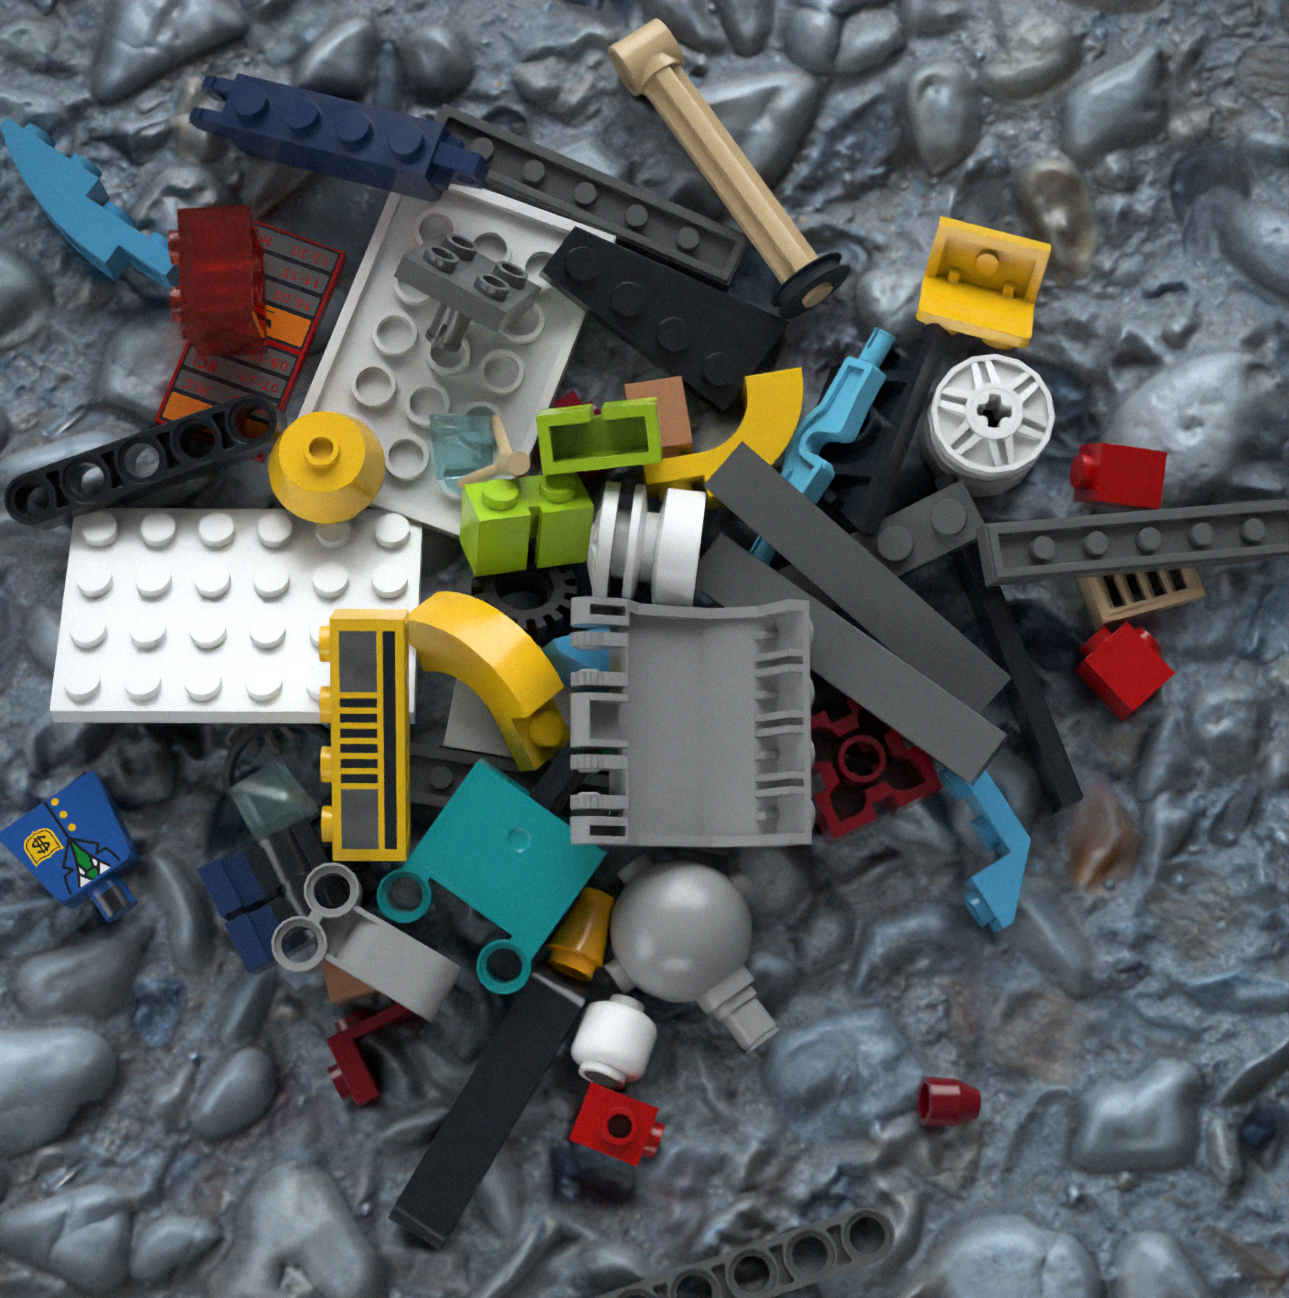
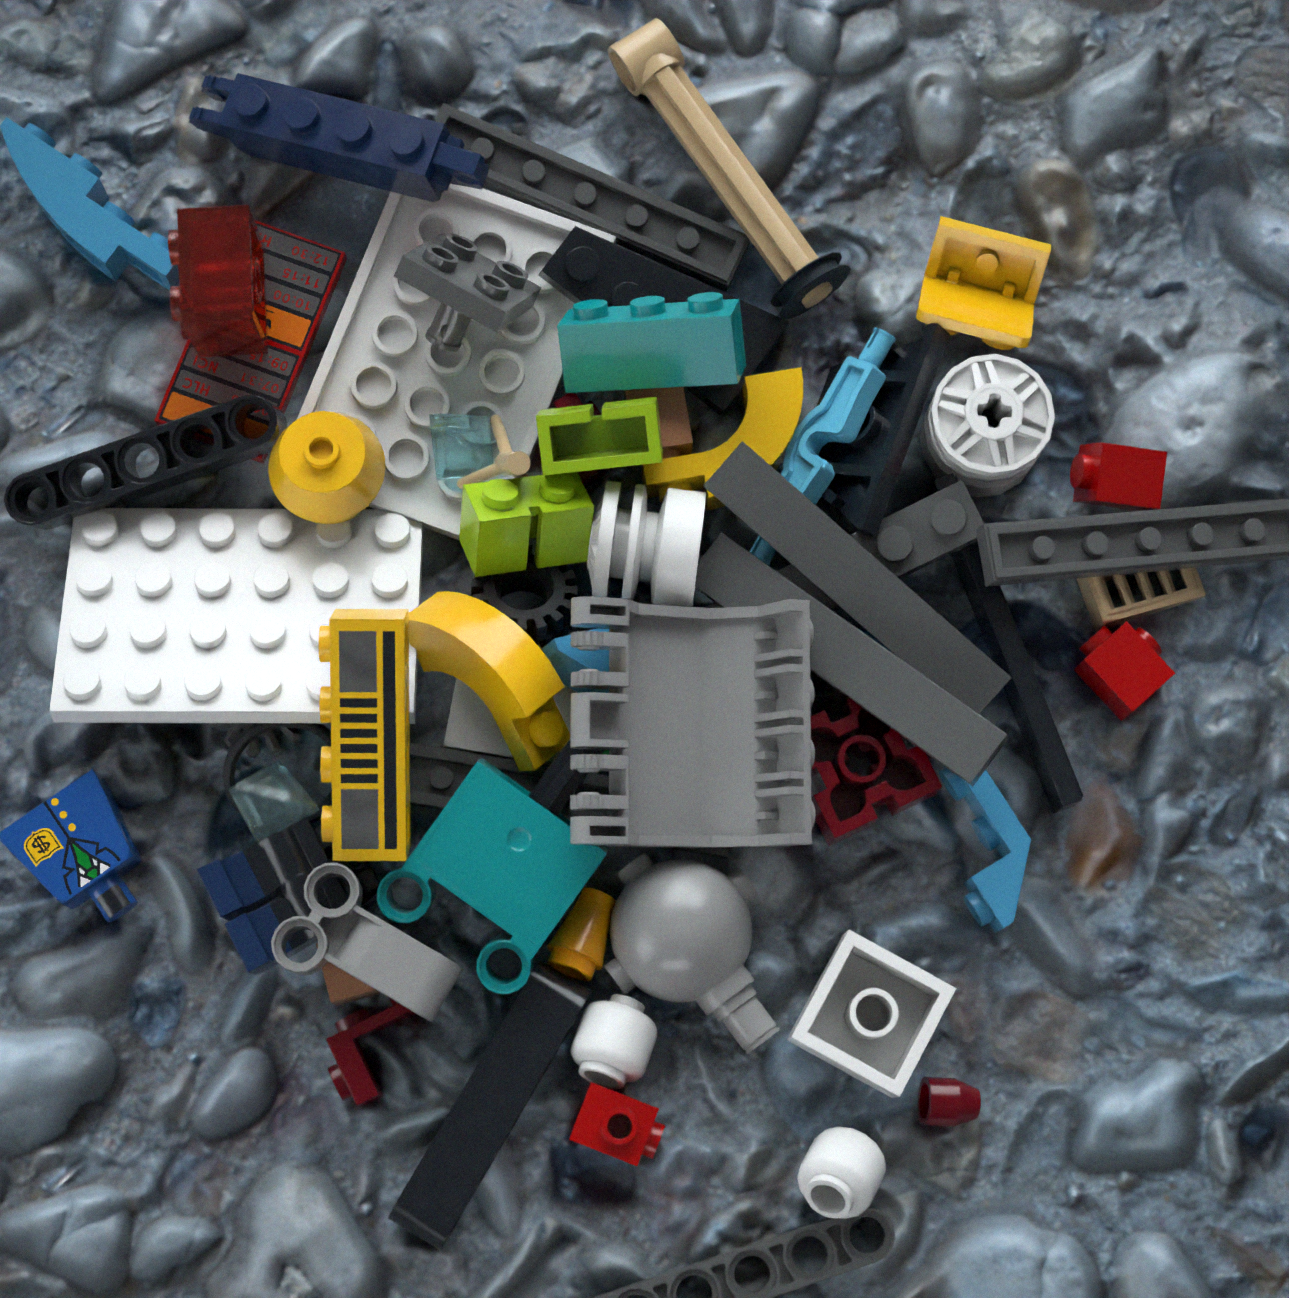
none -> teal brick [557,292,746,393]
none -> white brick [787,930,956,1098]
none -> white head [797,1127,886,1219]

